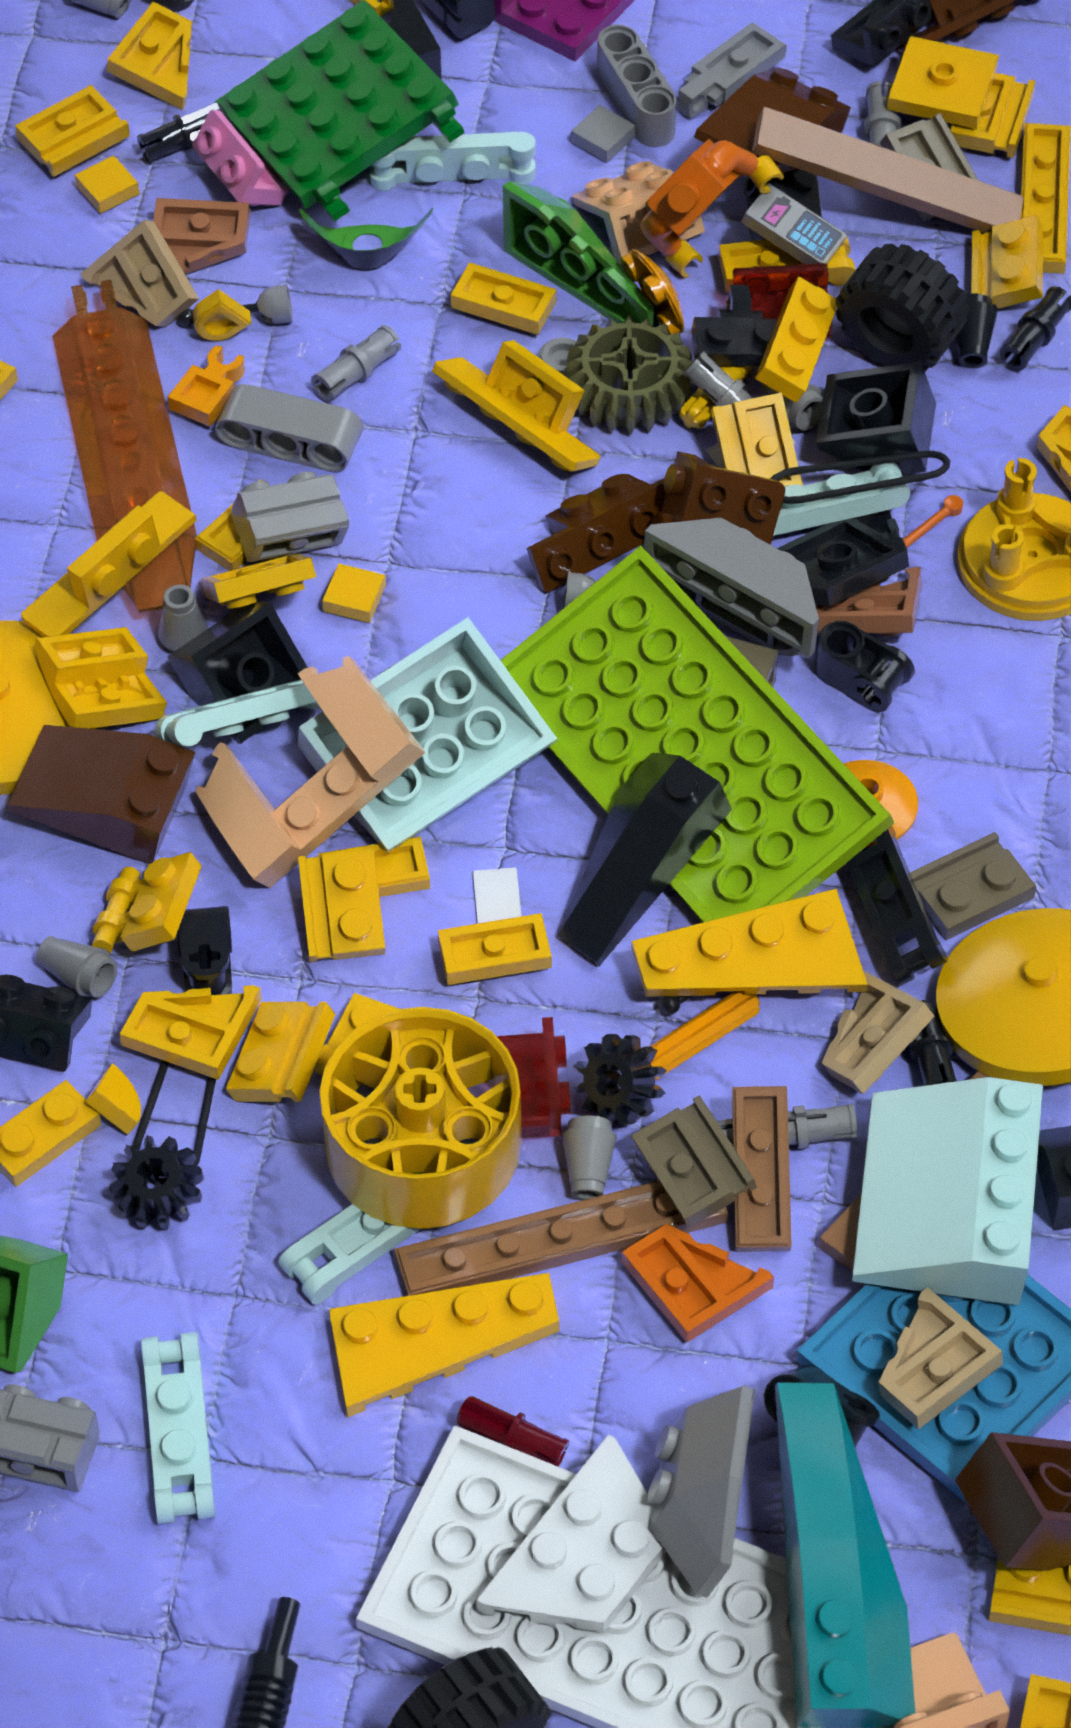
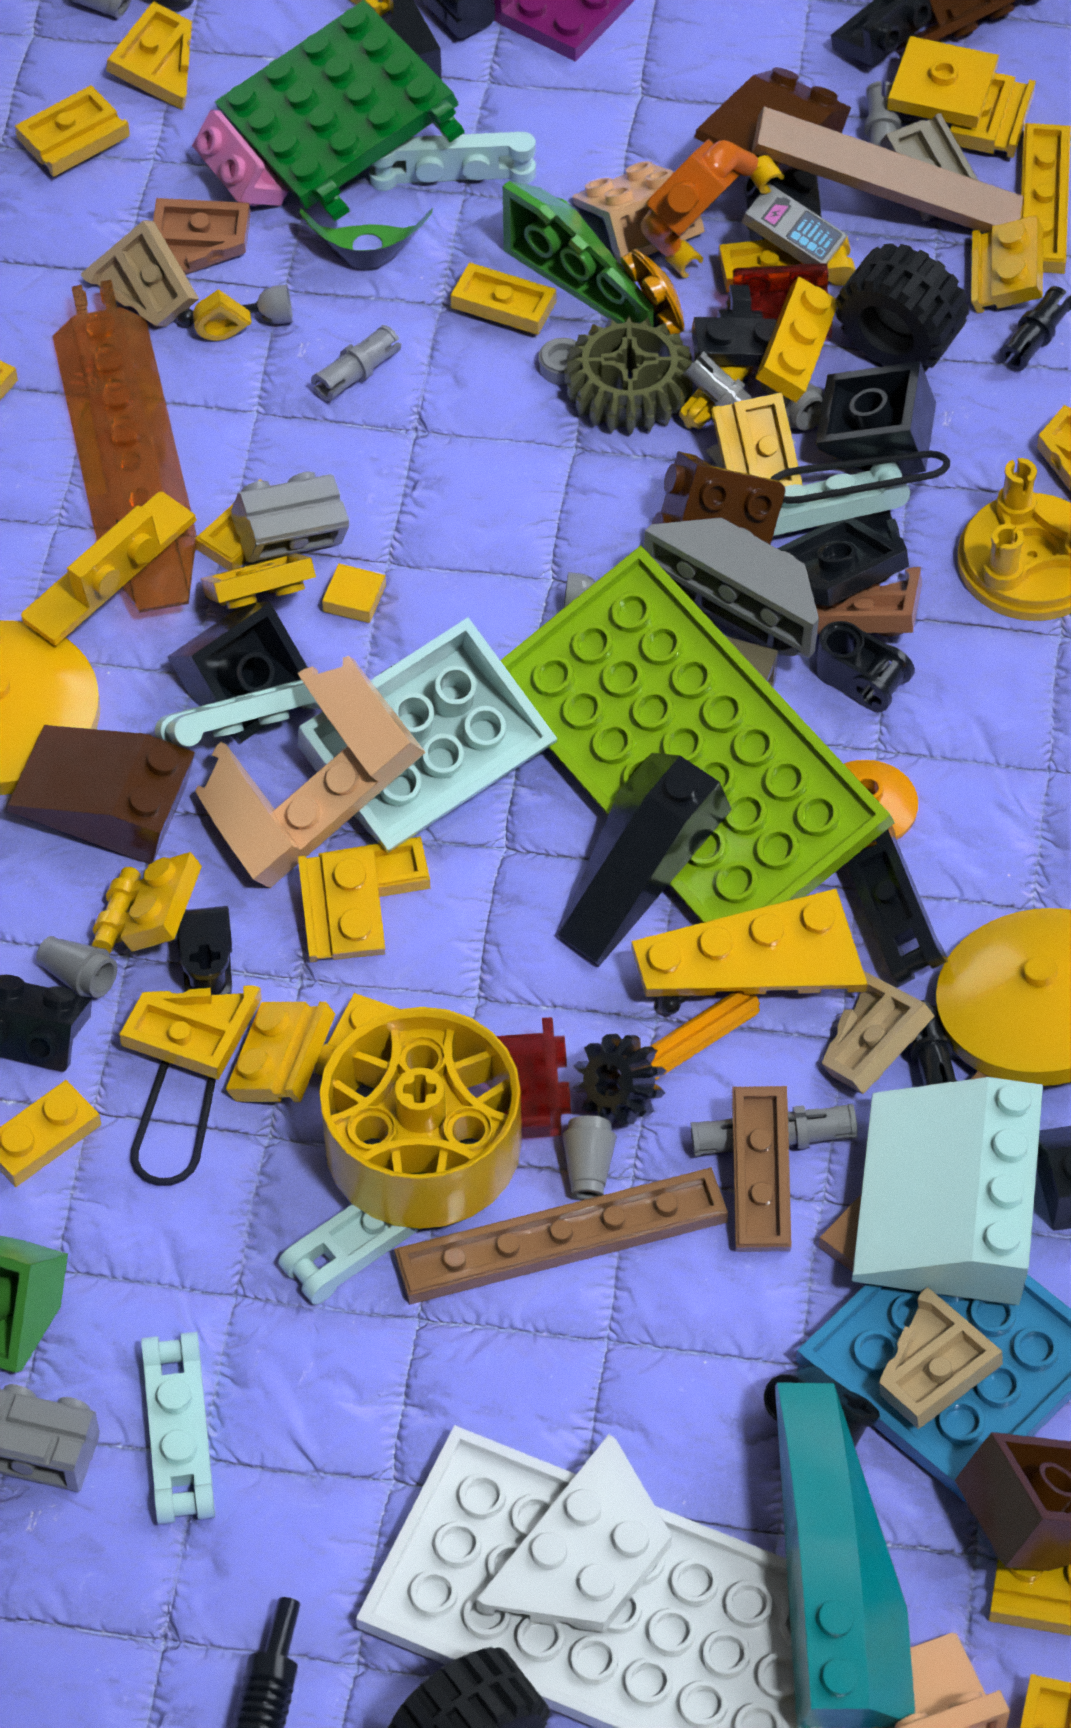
yellow slope [35,627,167,729] -> none
yellow tile [74,155,140,214] -> none
yellow tile [85,1063,141,1135] -> none
black gear [109,1135,204,1230] -> none
black axle [137,103,229,163] -> none
light grey cone [158,584,208,653] -> none
light orange plate [168,345,245,427] -> none
light grey beam [215,384,364,472] -> none
yellow wing [329,1273,559,1418] -> none
yellow bracket [432,340,601,472] -> none
yellow plate [438,913,552,985] -> none
dark red axle [457,1396,570,1467] -> none
white sticker [473,868,522,923] -> none
reddish brown bracket [527,474,666,592] -> none
light grey tile [571,105,636,163] -> none
light grey beam [597,24,676,147] -> none
orange wing [621,1224,774,1343] -> none
dark tan plate [631,1095,757,1228] -> none
light grey wedge [647,1384,756,1598] -> none
light grey hinge [677,23,787,119] -> none
orange hinge [903,495,963,548] -> none
dark tan plate [910,832,1036,940] -> none
black cone [955,293,997,368] -> none

